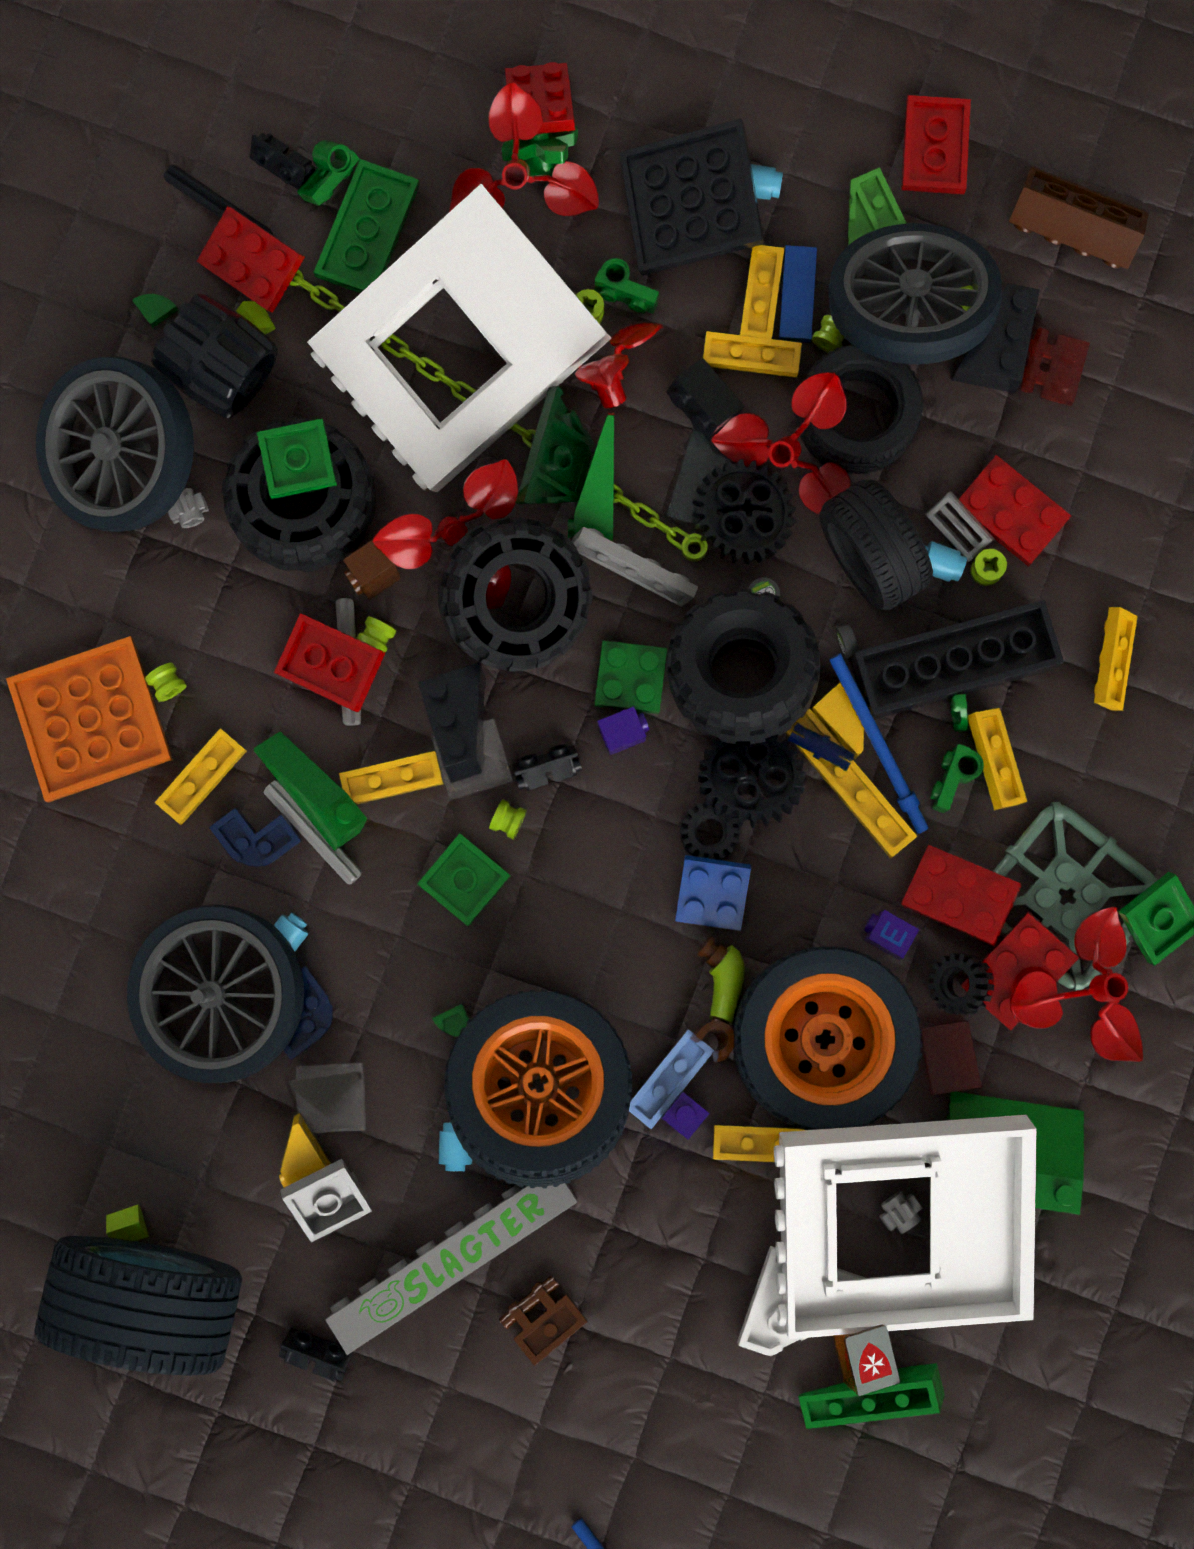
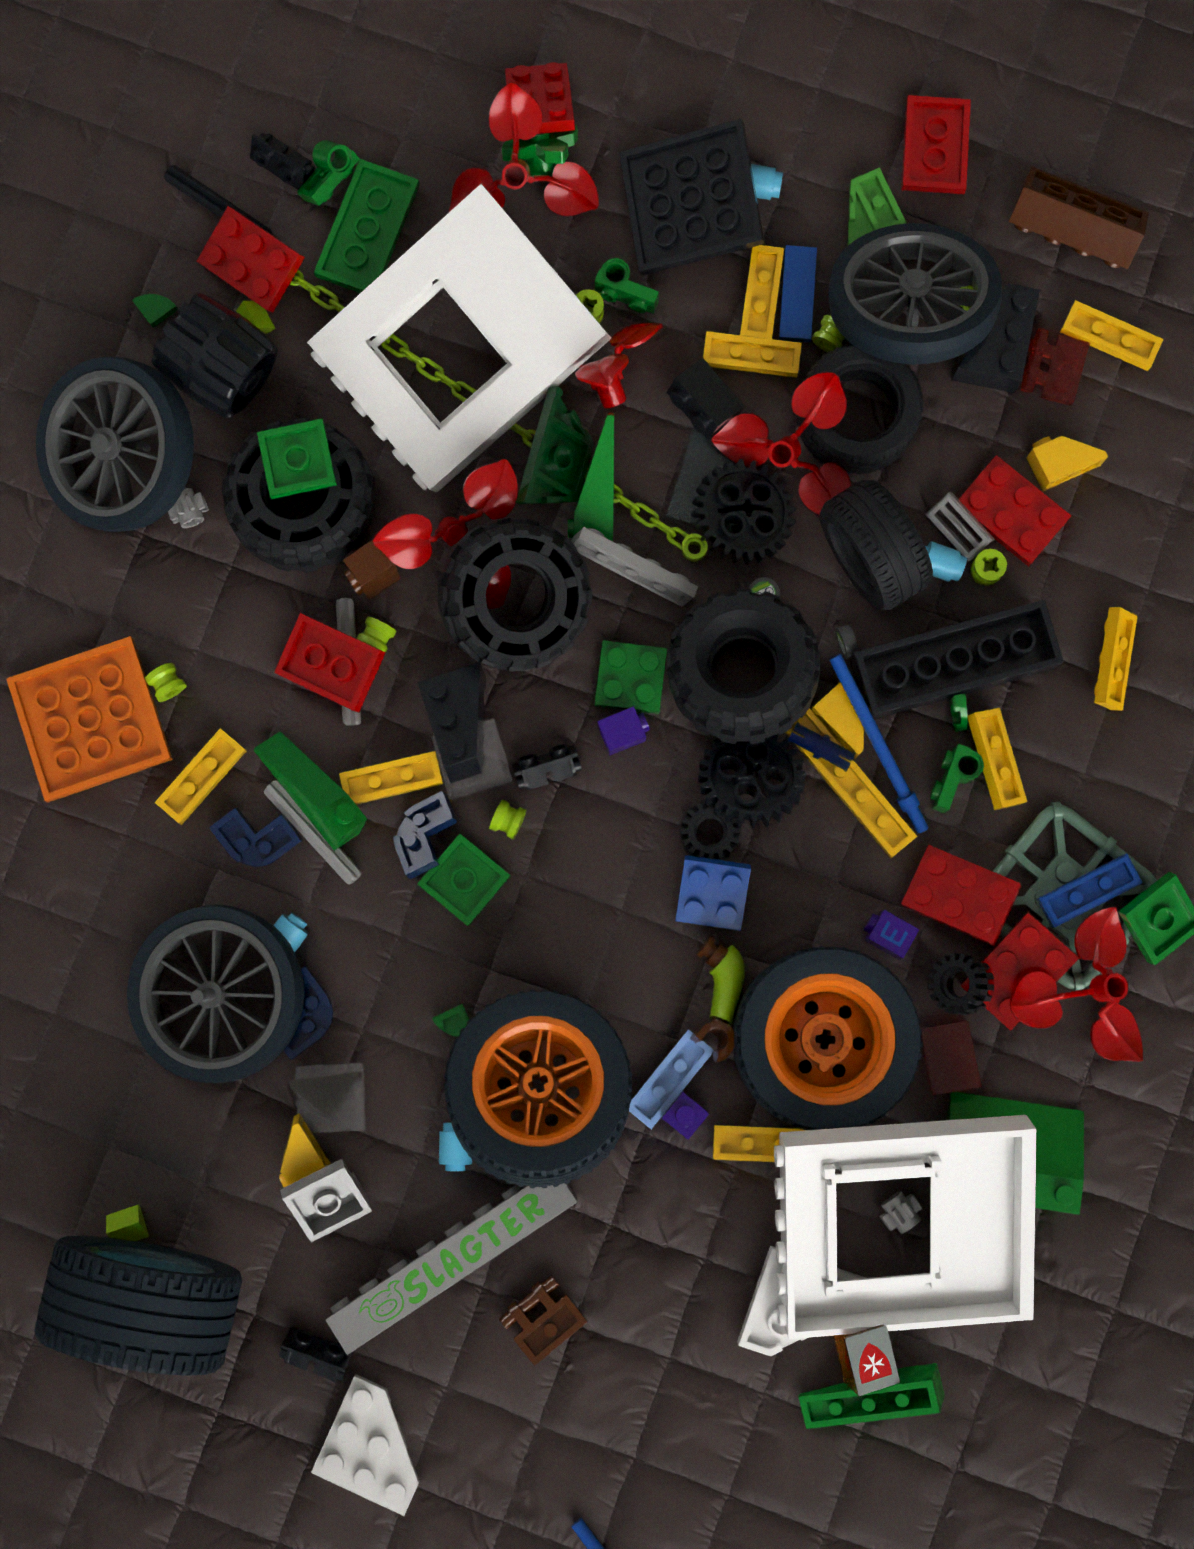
none -> white plate [311,1374,420,1516]
none -> plate [393,791,458,879]
none -> yellow slope [1026,436,1108,492]
none -> blue tile [1037,853,1143,928]
none -> yellow plate [1060,300,1164,371]

